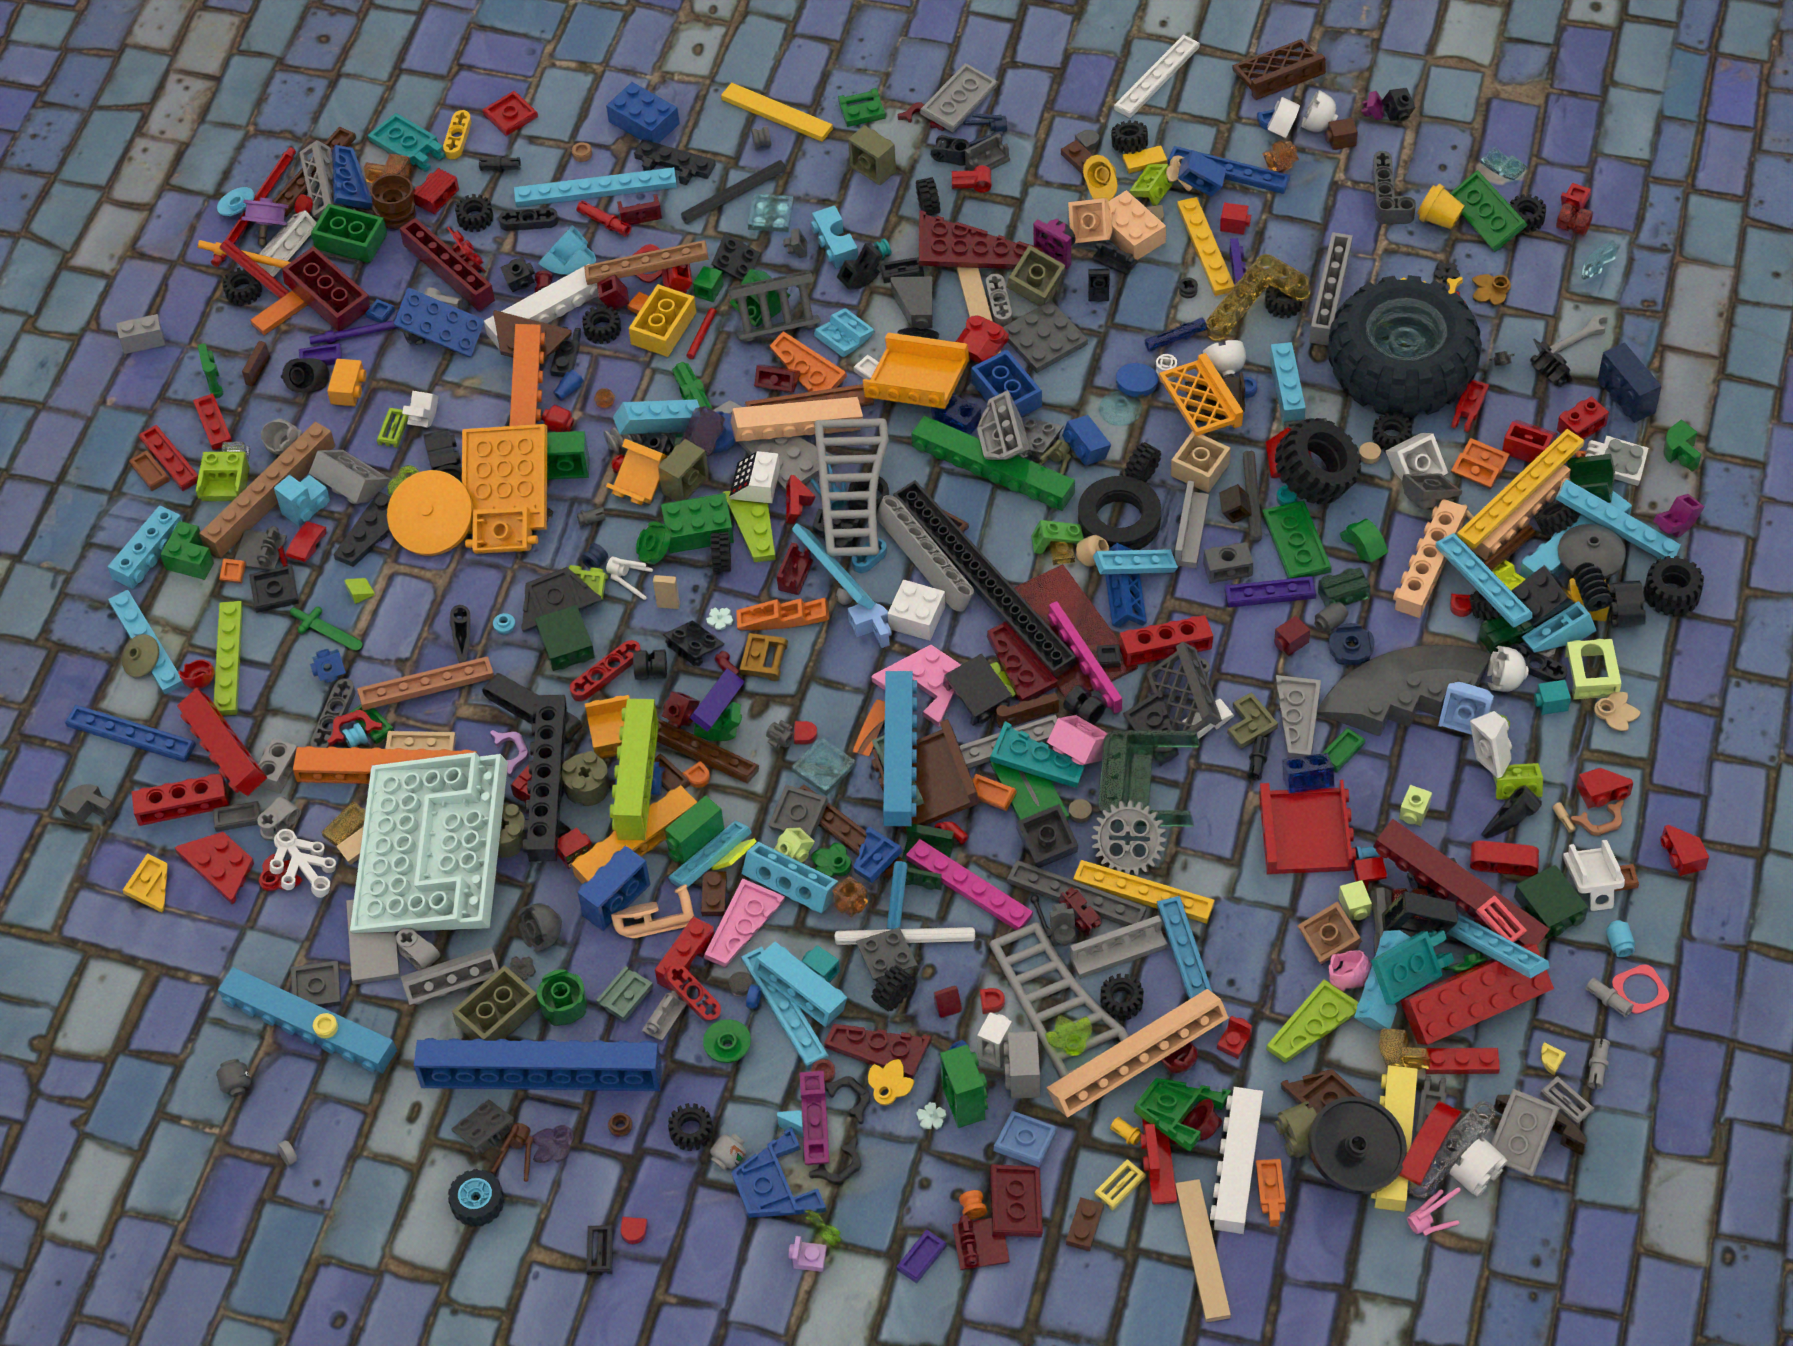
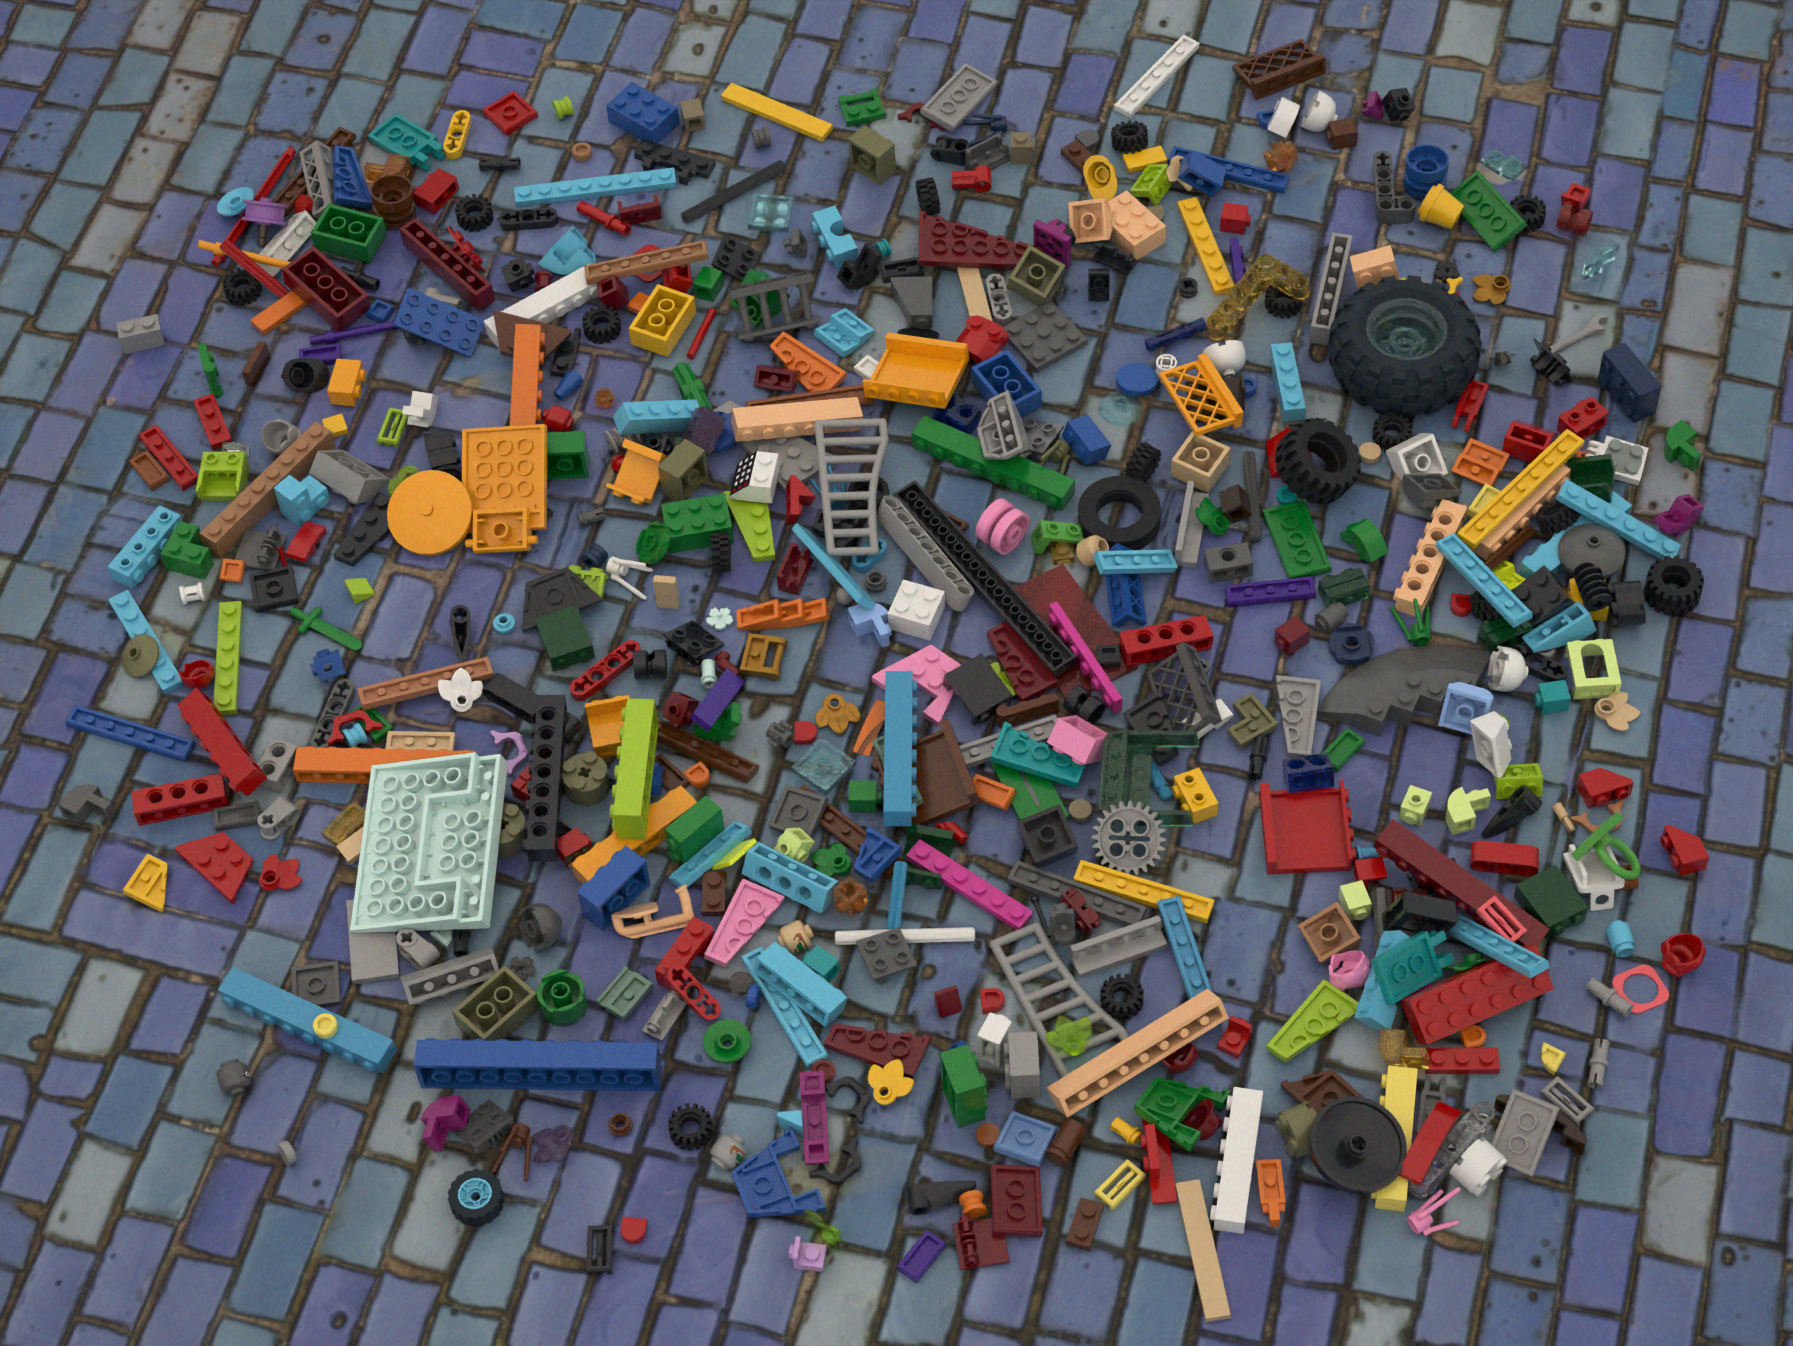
white plant [270,829,336,898] -> none
black tyre [871,965,914,1012] -> none
light aqua plant [916,1102,946,1130] -> none
none -> white bush [179,582,206,605]
none -> yellow tile [322,413,348,438]
none -> black pin [340,266,380,292]
none -> magenta brick [420,1095,471,1152]
none -> light aqua tile [430,930,454,950]
none -> white plate [438,668,483,713]
none -> black pin [452,929,471,957]
none -> lime wheel [552,96,574,120]
none -> dark tan brick [680,98,706,133]
none -> light aqua pin [700,659,718,689]
none -> tan head [777,920,814,955]
none -> pearl gold plate [815,693,861,736]
none -> green brick [848,781,882,813]
none -> dark grey plate [865,570,887,591]
none -> black piece [906,1181,976,1216]
none -> bright pink wheel [975,498,1030,555]
none -> dark orange tile [976,1123,1000,1149]
none -> dark tan brick [1010,132,1035,164]
none -> reddish brown piece [1045,1119,1086,1167]
none -> dark azure axle [1143,761,1173,802]
none -> yellow brick [1171,767,1218,825]
none -> green plate [1195,497,1231,536]
none -> light nougat brick [1350,245,1400,290]
none -> green plant [1390,598,1432,646]
none -> blue wheel [1403,144,1449,199]
none -> yellowish green brick [1445,787,1491,835]
none -> orange tile [1458,1025,1486,1048]
none -> light yellow tile [1466,483,1501,517]
none -> bright green tile [1571,812,1641,880]
none -> red hair [1661,933,1706,978]

